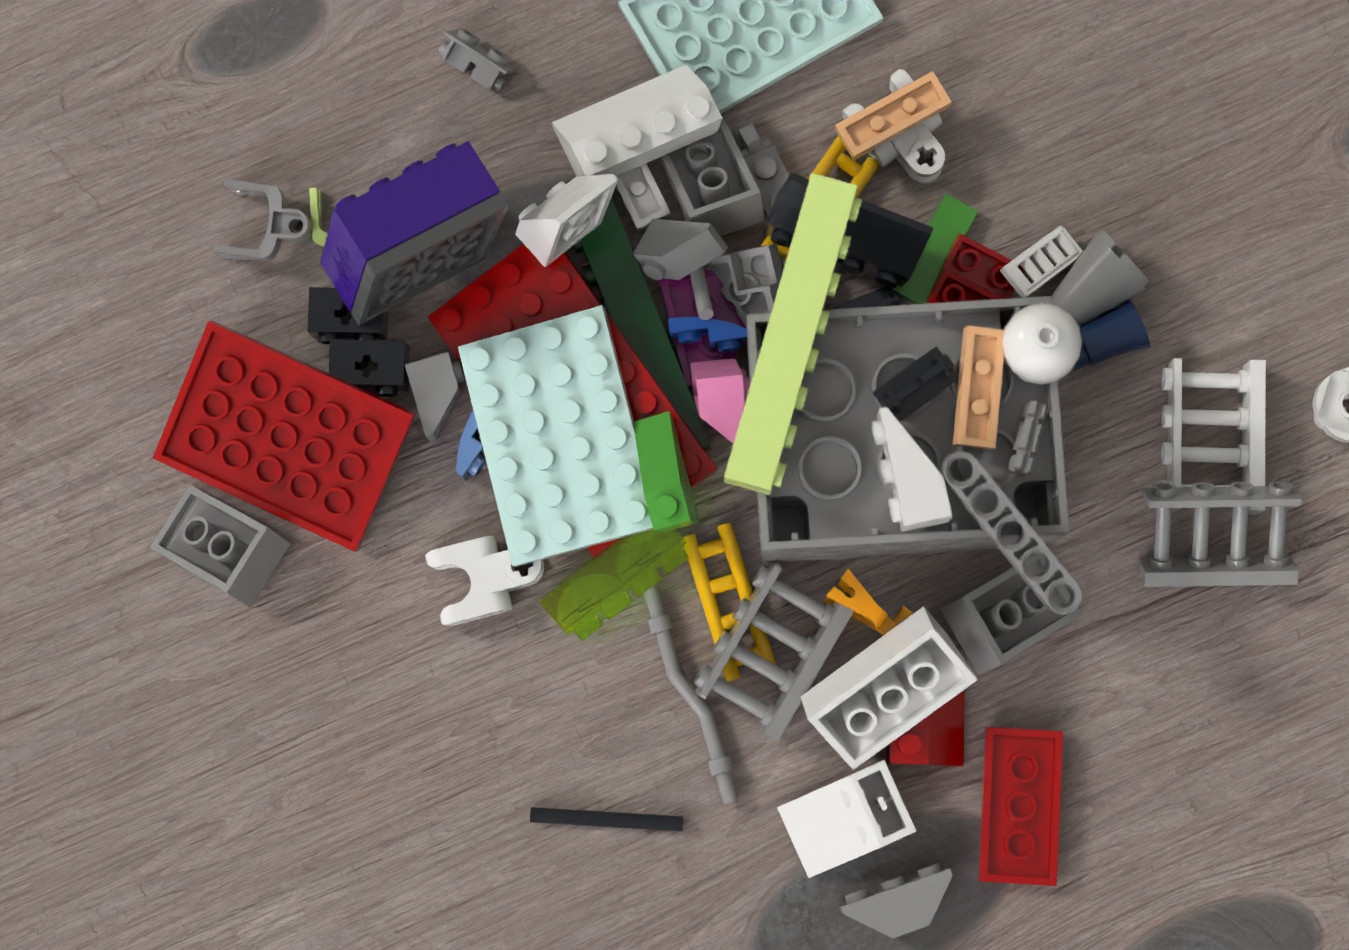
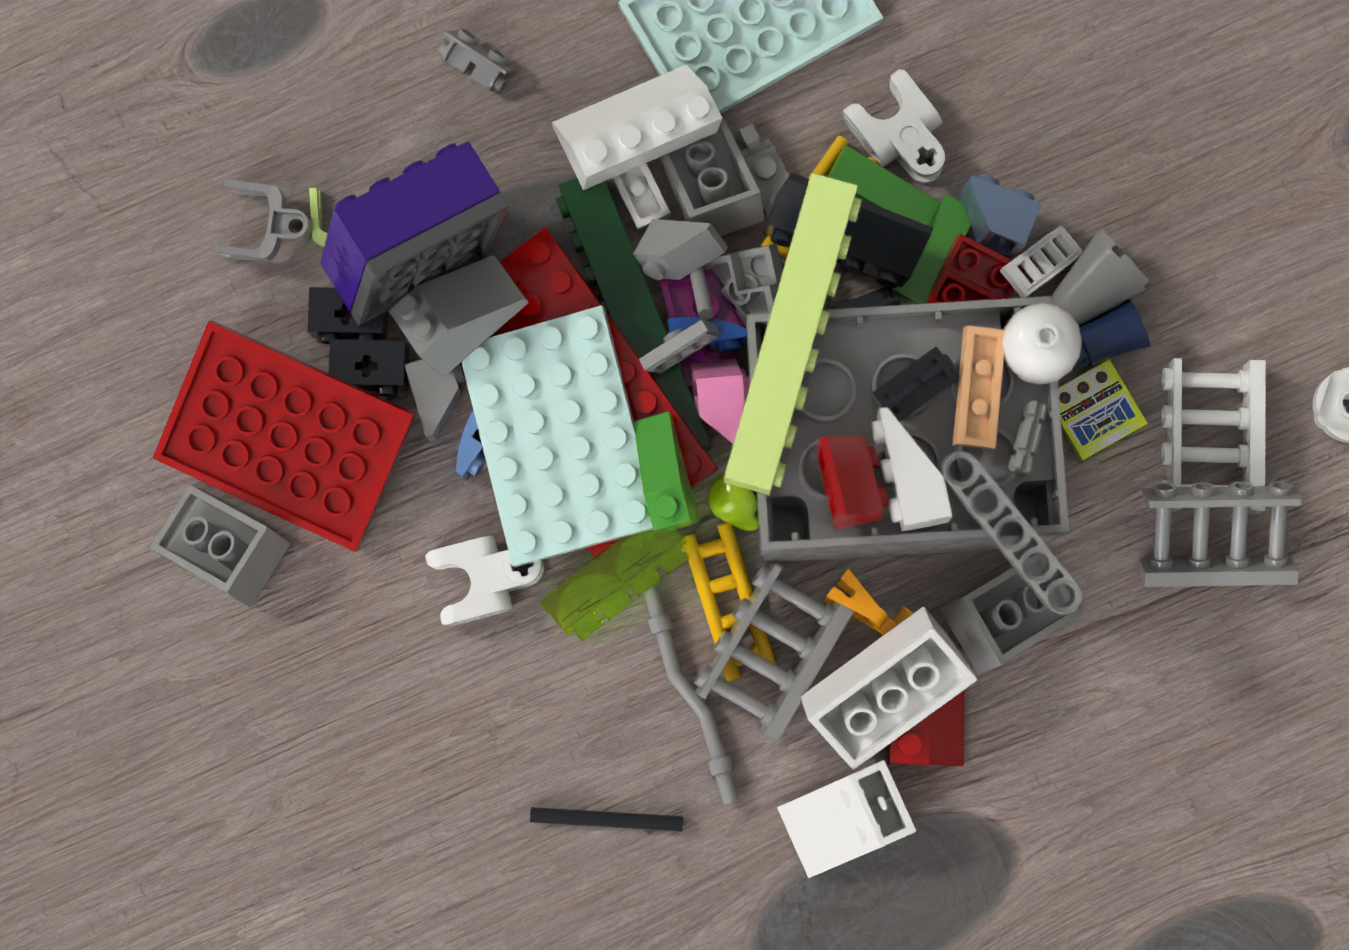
white slope [515,174,618,267] -> none
light nougat plate [835,71,952,161] -> none
light grey slope [839,863,953,938] -> none
red plate [978,727,1063,886] -> none
none -> light grey slope [389,255,529,377]
none -> light grey plate [639,319,721,374]
none -> lime hair [708,471,759,531]
none -> red slope [816,435,889,530]
none -> bright green tile [827,145,940,226]
none -> sand blue slope [957,174,1042,259]
none -> tile [1058,359,1148,462]

